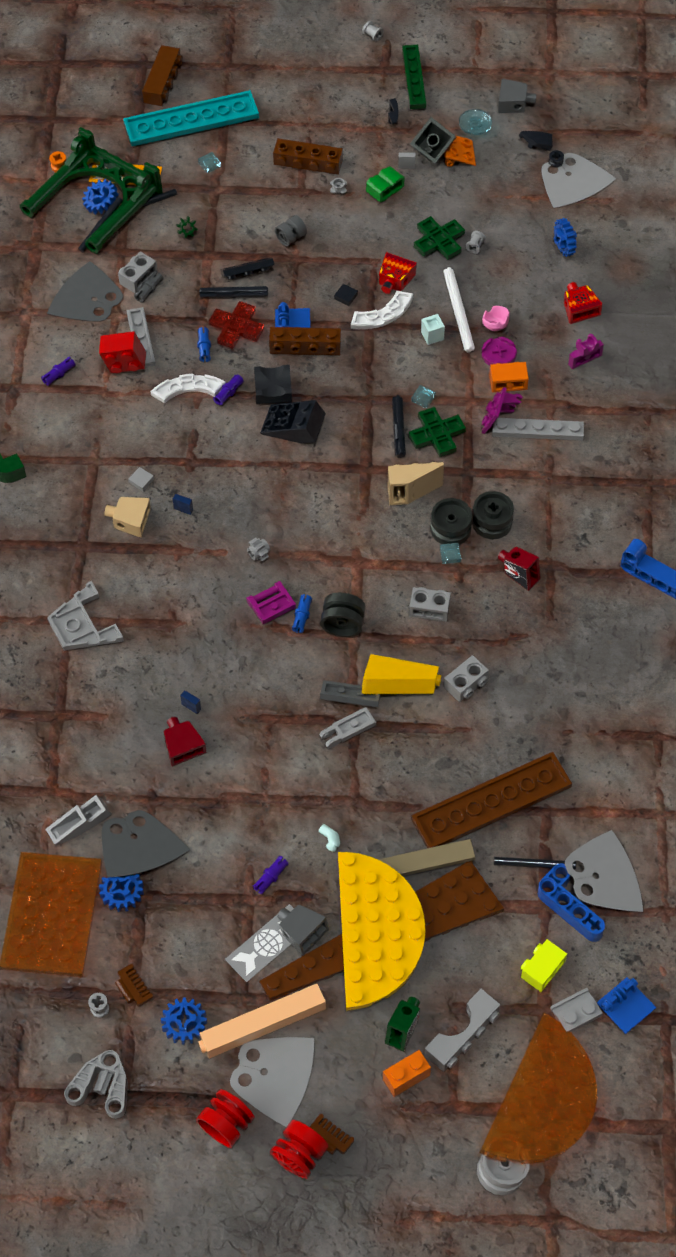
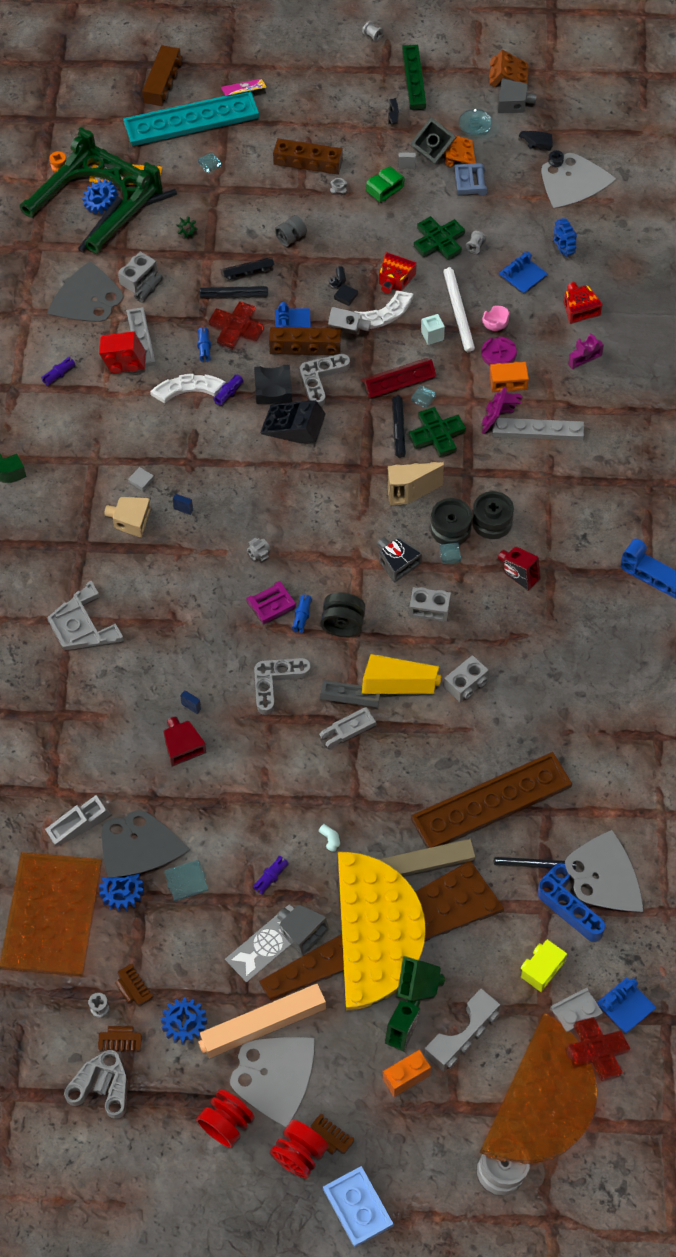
none -> reddish brown piece [98,1026,142,1052]
none -> clear light blue piece [164,860,208,902]
none -> sticker [221,79,266,96]
none -> light grey beam [254,658,311,715]
none -> light grey beam [300,354,350,407]
none -> light blue plate [323,1166,394,1248]
none -> light grey torso [328,307,371,335]
none -> black arm [329,266,346,288]
none -> dark red panel [361,358,436,398]
none -> torso [377,537,422,583]
none -> dark green torso [397,956,445,1001]
none -> sand blue plate [454,163,488,196]
none -> dark orange bracket [489,50,529,87]
none -> blue hinge [499,252,548,294]
none -> clear red plate [565,1017,630,1082]

